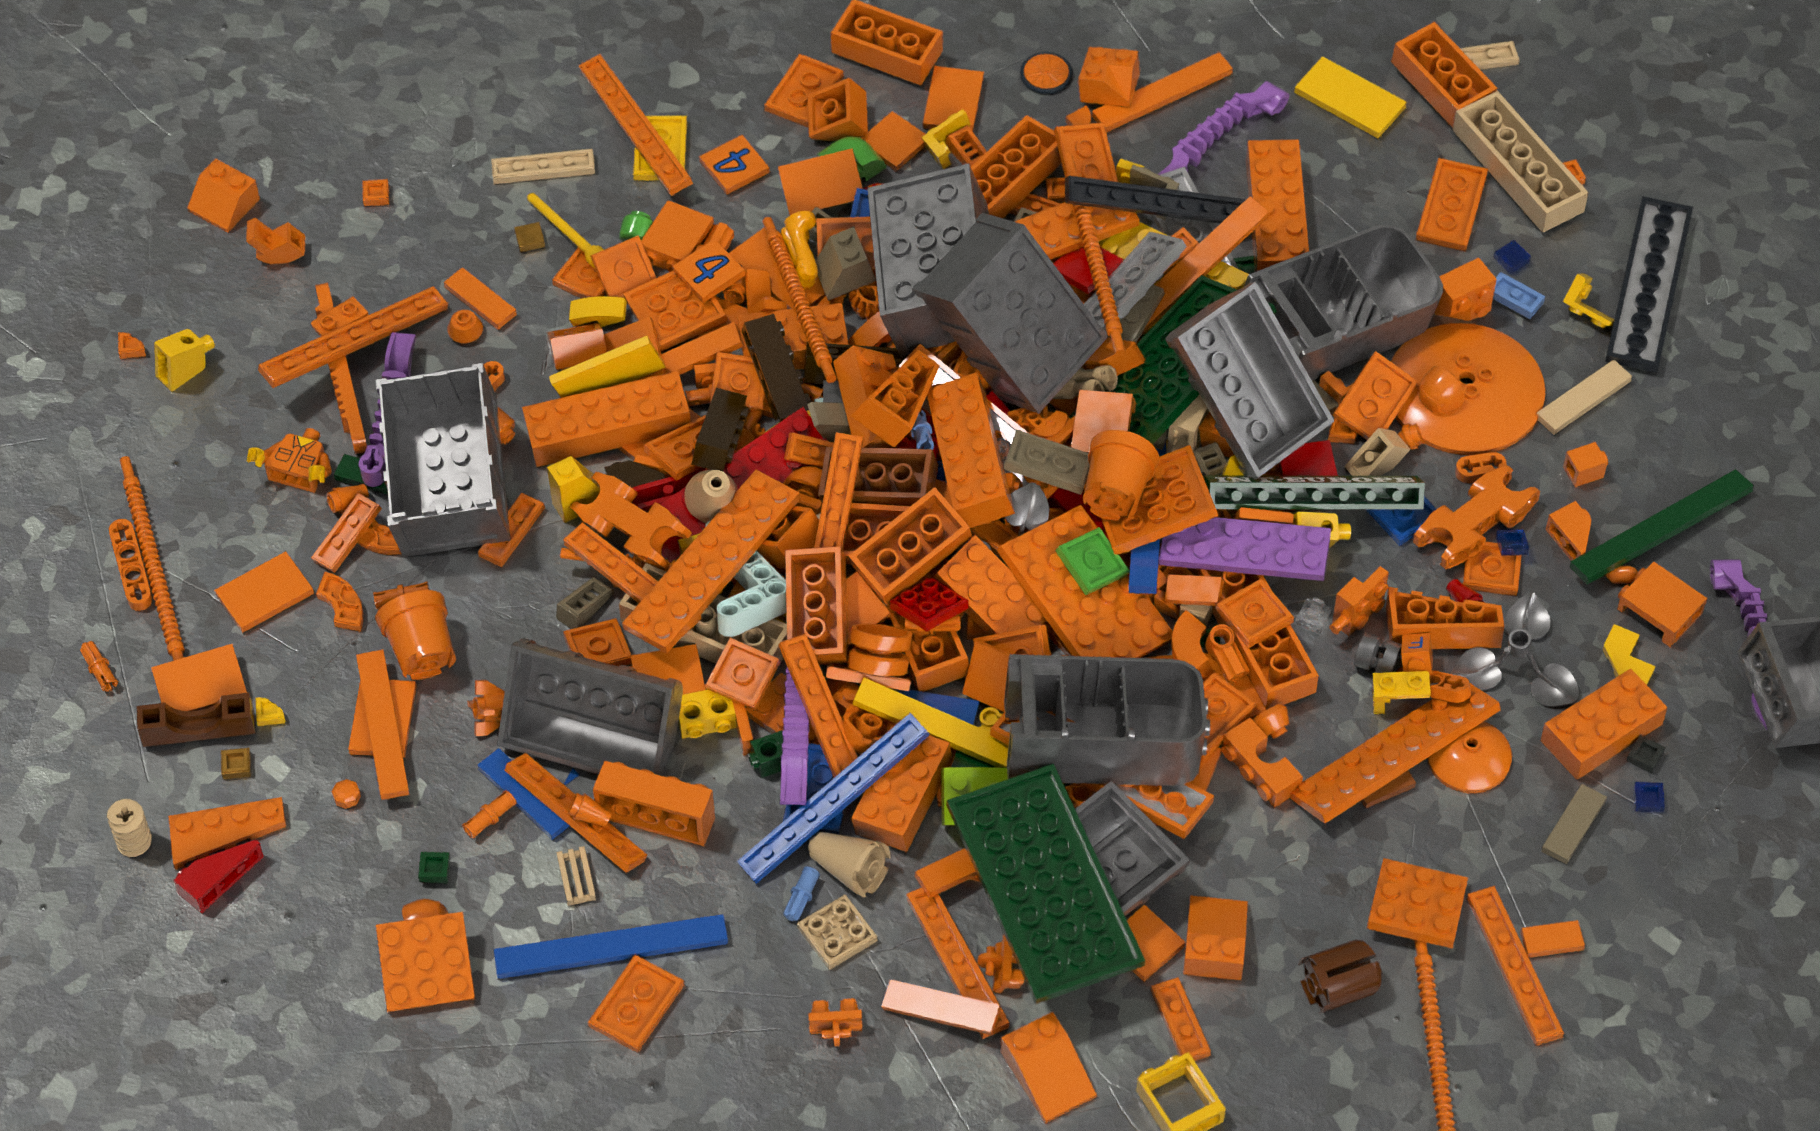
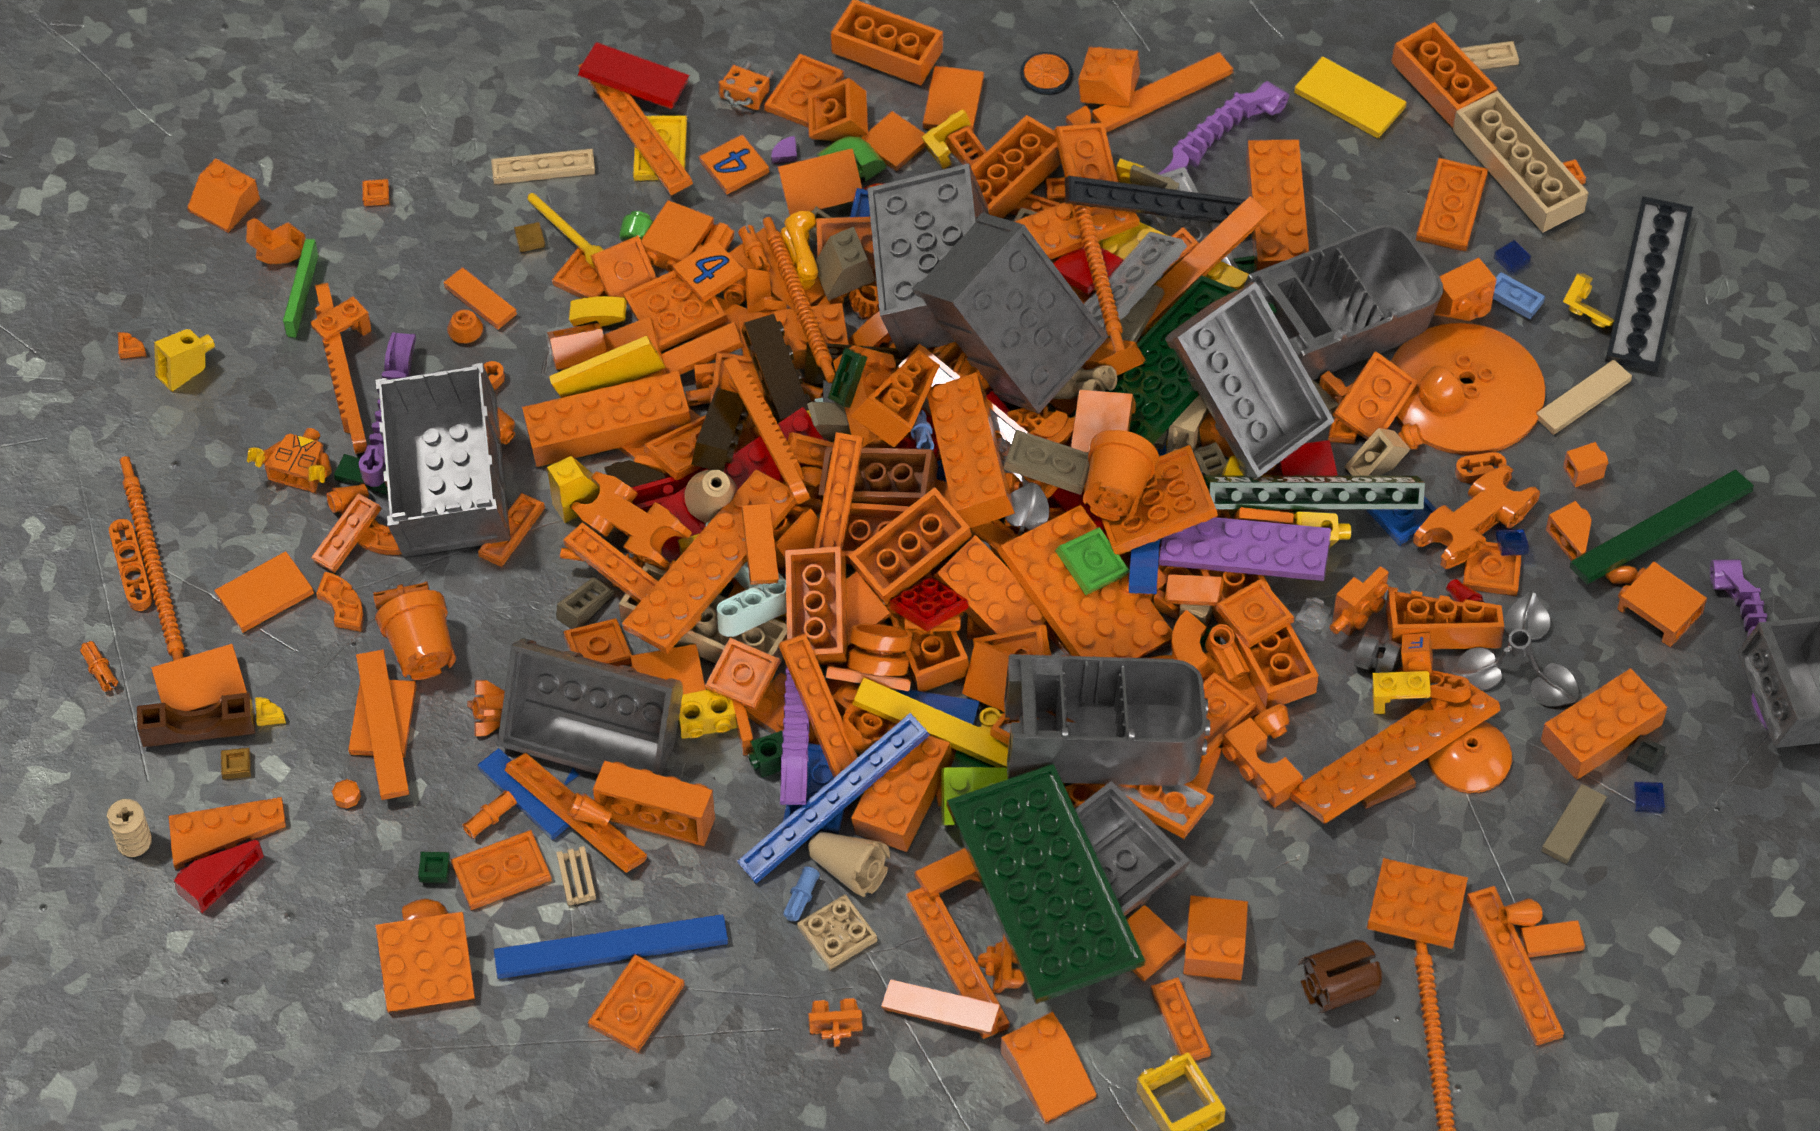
orange tile [258,286,448,388] -> none
yellow tile [1602,624,1655,685] -> none
none -> bright green tile [283,239,319,337]
none -> orange tile [450,830,552,910]
none -> red tile [578,42,689,109]
none -> orange piece [719,60,774,110]
none -> orange gear [723,355,810,505]
none -> orange pin [738,225,771,271]
none -> orange tile [741,504,779,585]
none -> medium lavender tile [771,136,797,163]
none -> dark green tile [828,348,868,408]
none -> orange cone [1498,898,1542,927]

